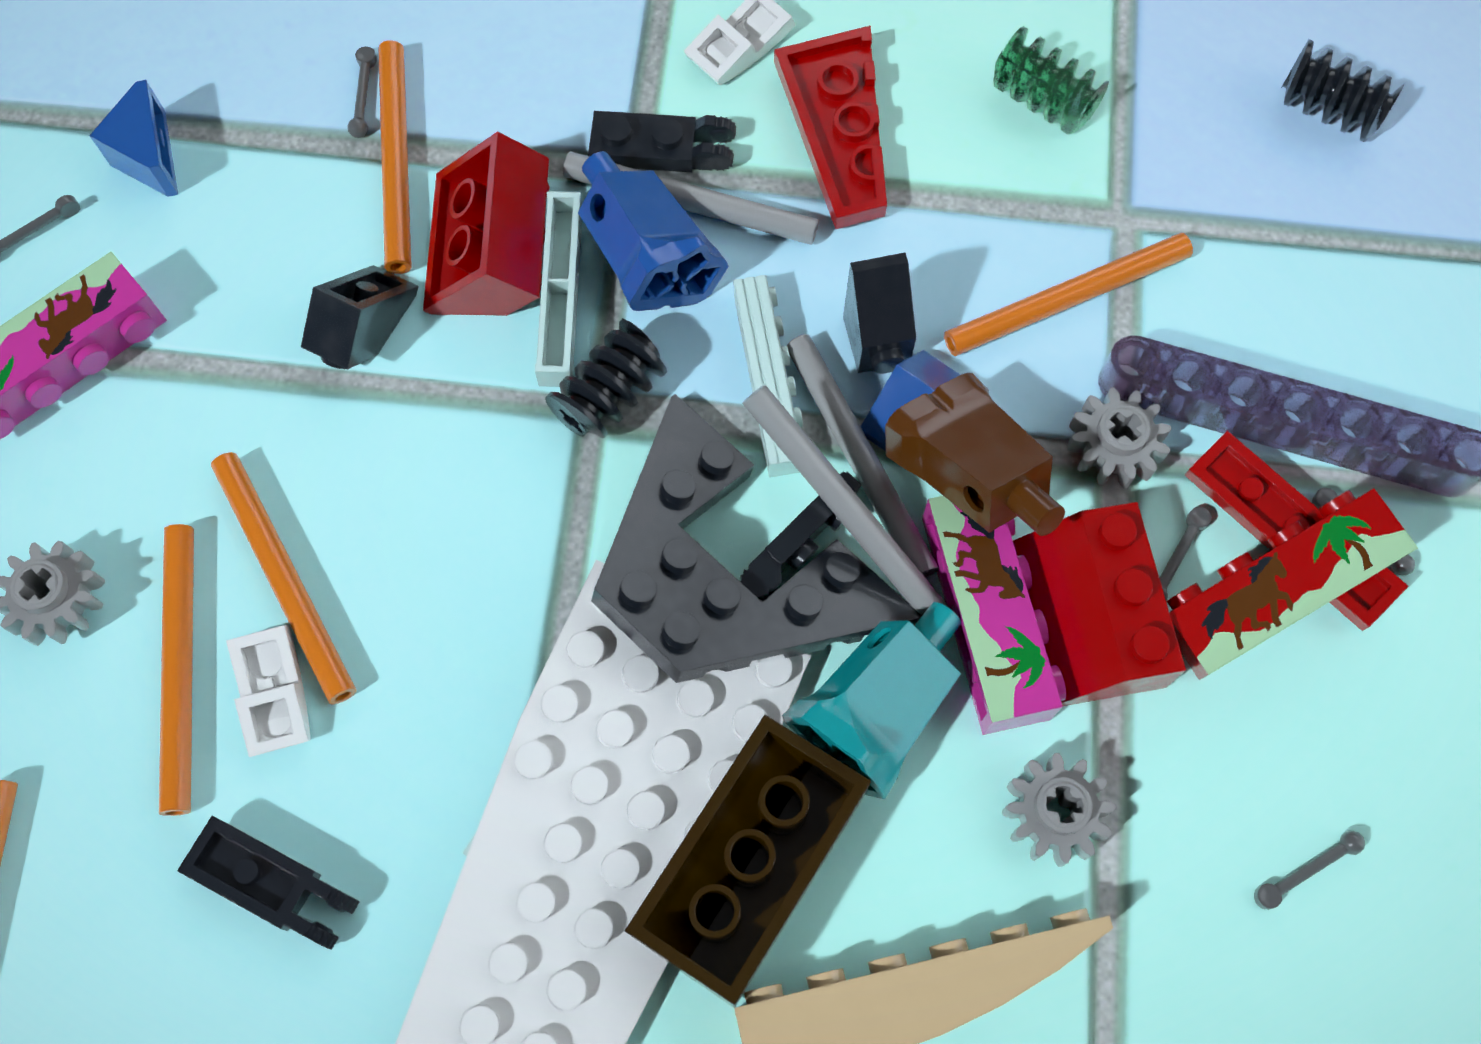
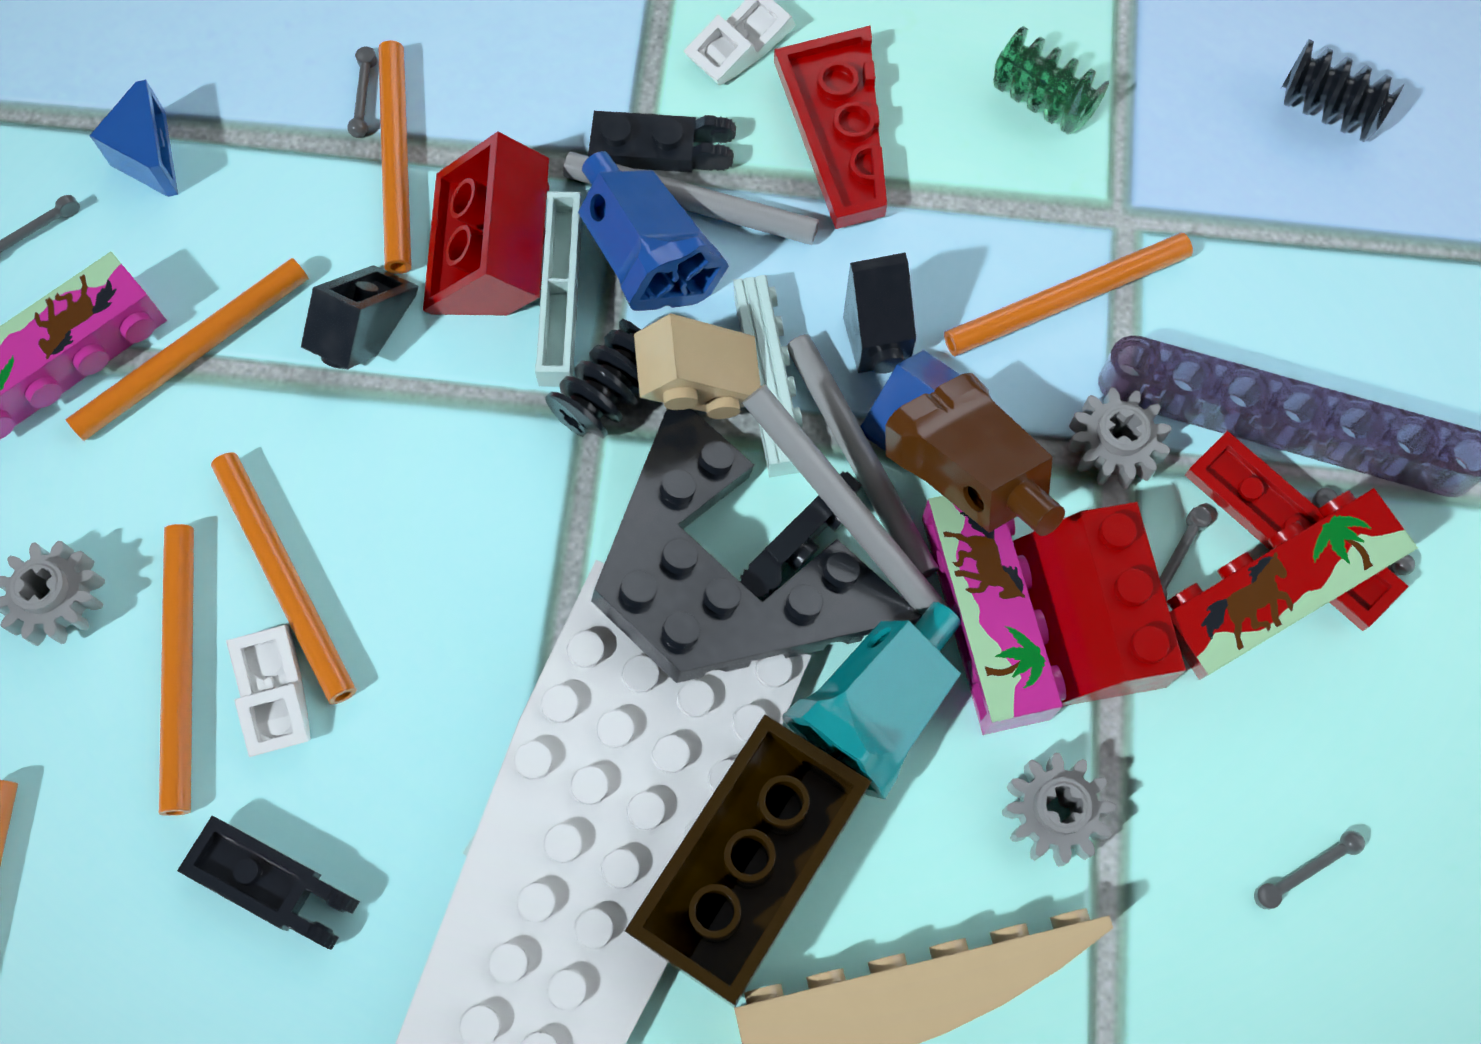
none -> orange piece [65,258,309,441]
none -> tan brick [634,313,761,419]

